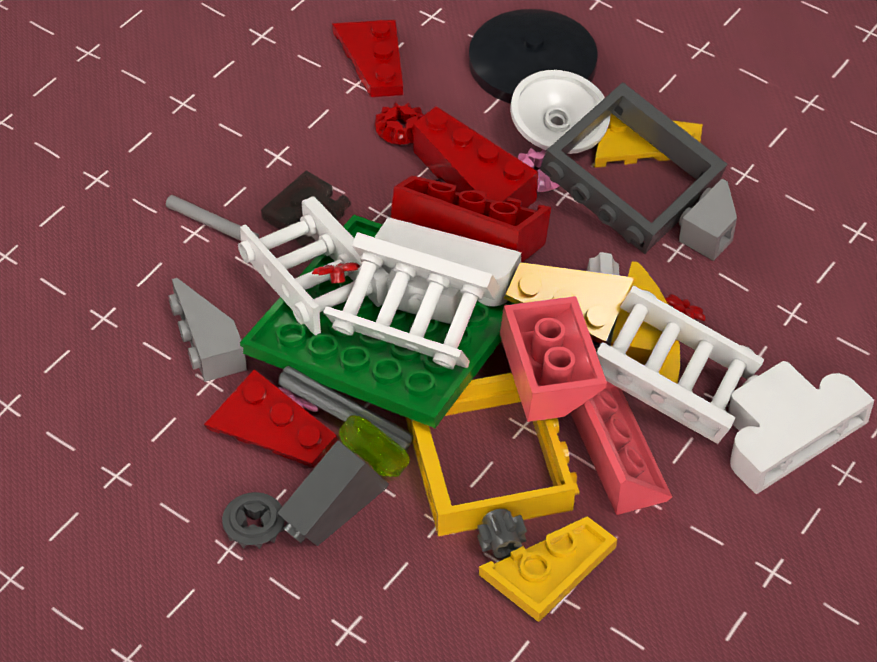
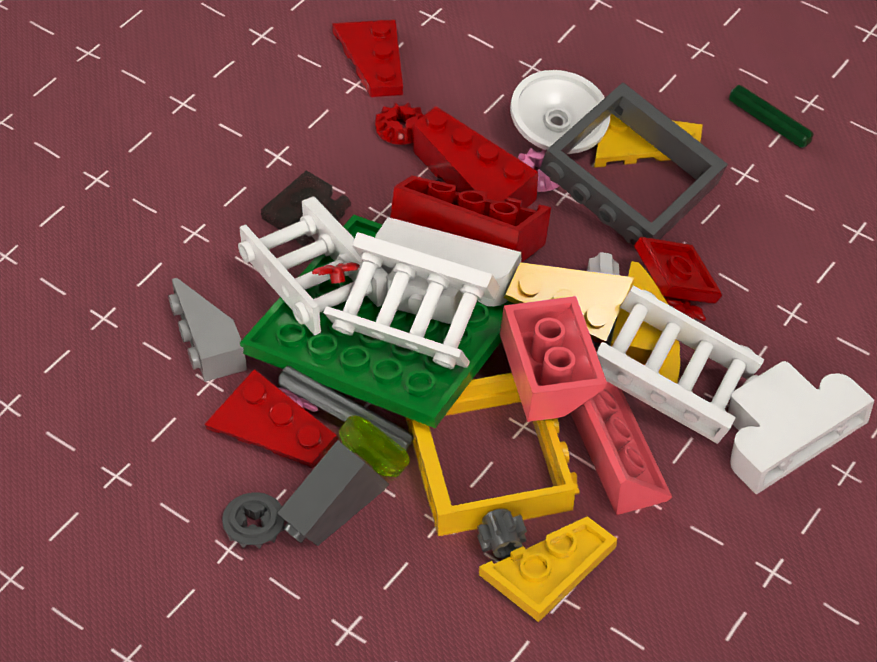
light grey bar [166,195,259,241] -> none
black dish [469,9,598,103] -> none
light grey slope [679,179,737,261] -> none
none -> red tile [634,237,722,304]
none -> dark green axle [729,85,814,148]

